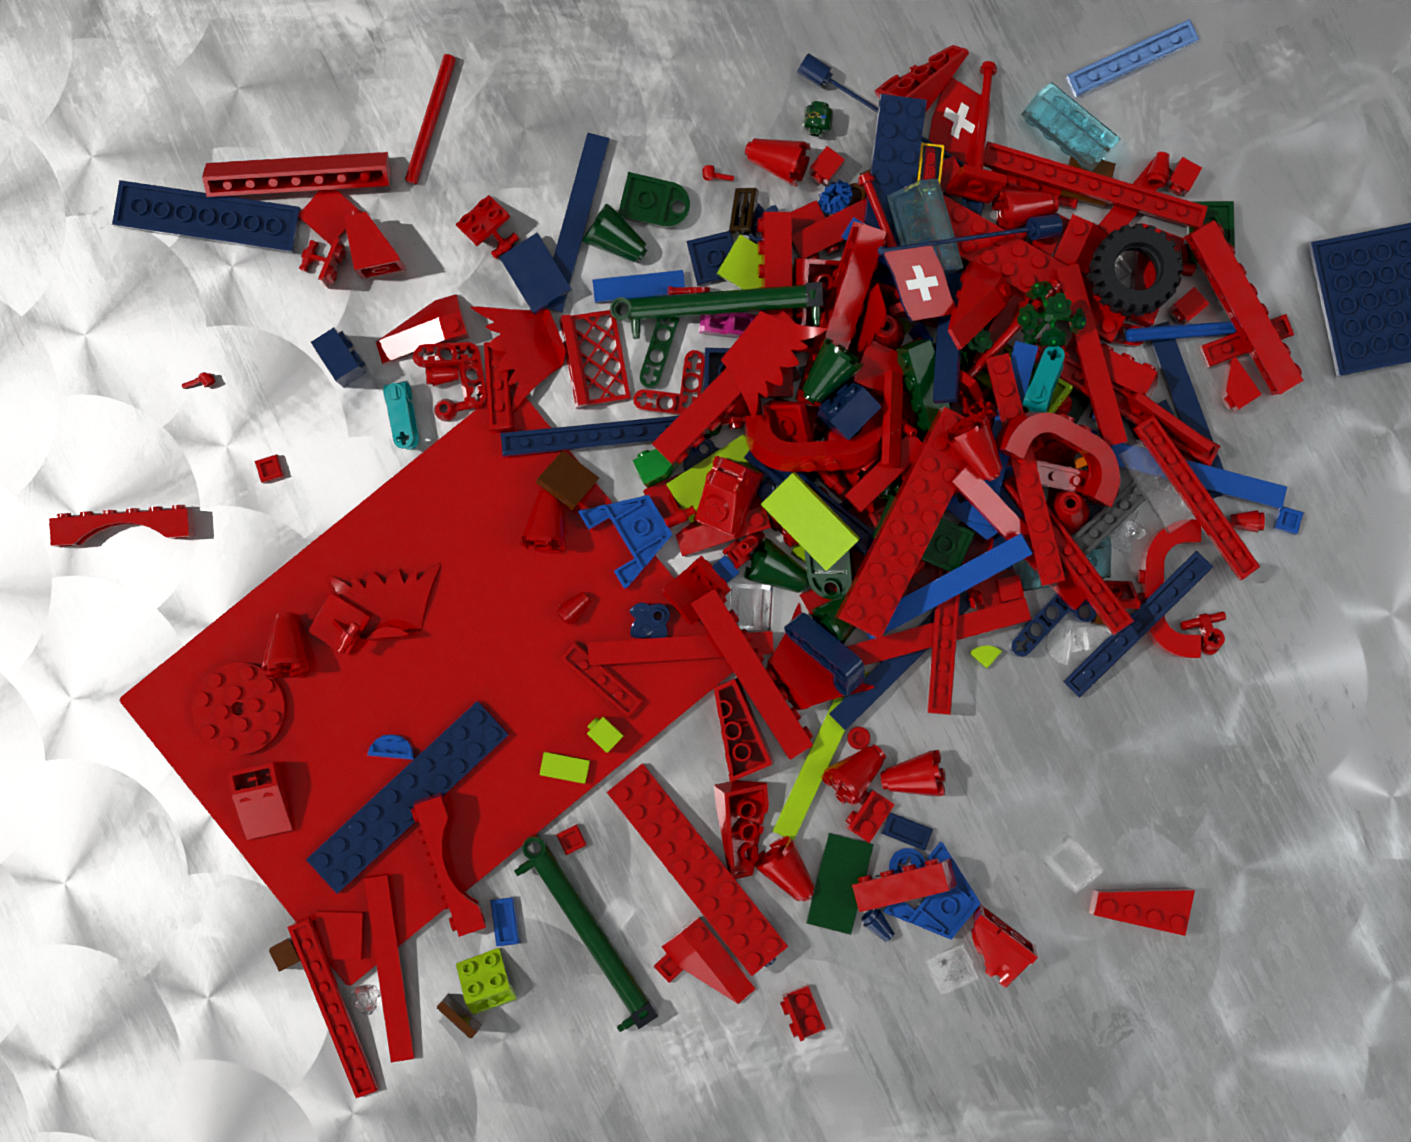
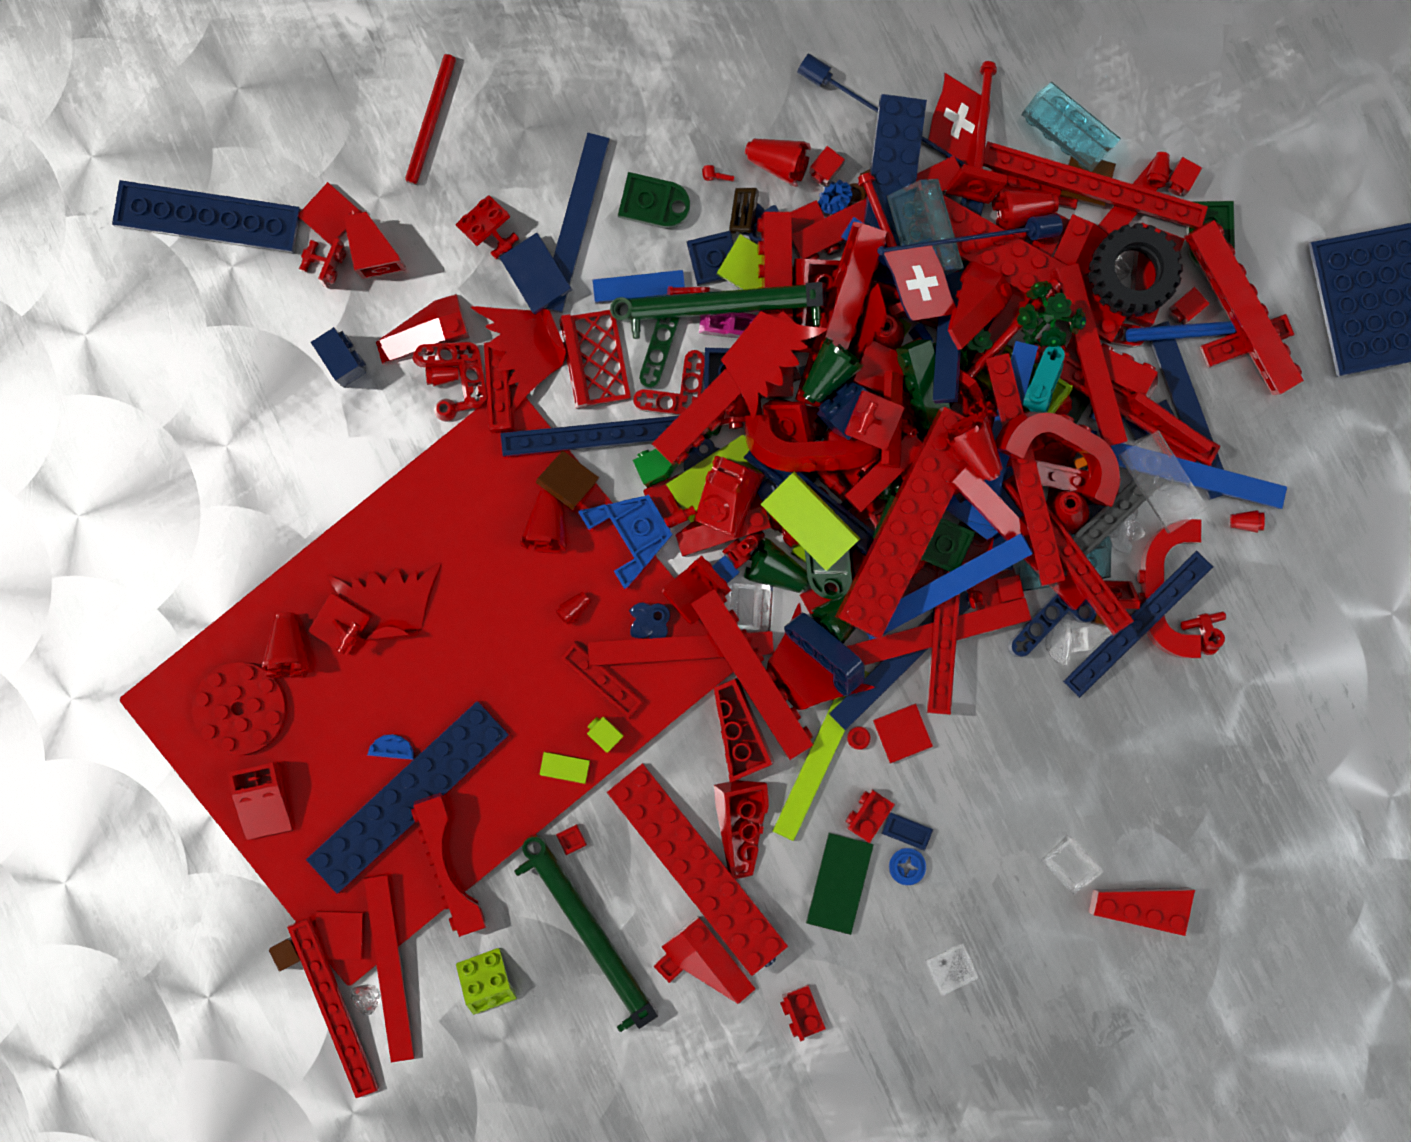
red arch [49,505,195,547] -> none
red hand [182,372,216,389] -> none
red brick [202,152,391,197] -> none
red tile [255,454,285,483] -> none
teal piece [383,381,420,450] -> none
reddish brown tile [437,994,482,1039] -> none
blue tile [490,897,521,947] -> none
dark green cone [582,204,647,262] -> none
red cone [754,836,815,902] -> none
dark green head [802,101,833,137] -> none
red cone [821,744,886,805] -> none
red wedge [852,858,957,912] -> none
dark blue cone [861,909,895,942] -> none
red wedge [874,45,969,112] -> none
red cone [881,750,946,797] -> none
blue wing [883,841,981,940] -> none
slope [916,143,944,193] -> none
lime tile [969,645,1002,668] -> none
red piece [971,904,1038,988] -> none
medium blue tile [1066,19,1199,97] -> none
red tile [1133,415,1260,581] -> none
red hand [1181,244,1196,276] -> none
red slope [1221,357,1262,413] -> none
blue tile [1273,506,1304,535] -> none
none -> red plate [845,390,904,450]
none -> red tile [872,703,933,763]

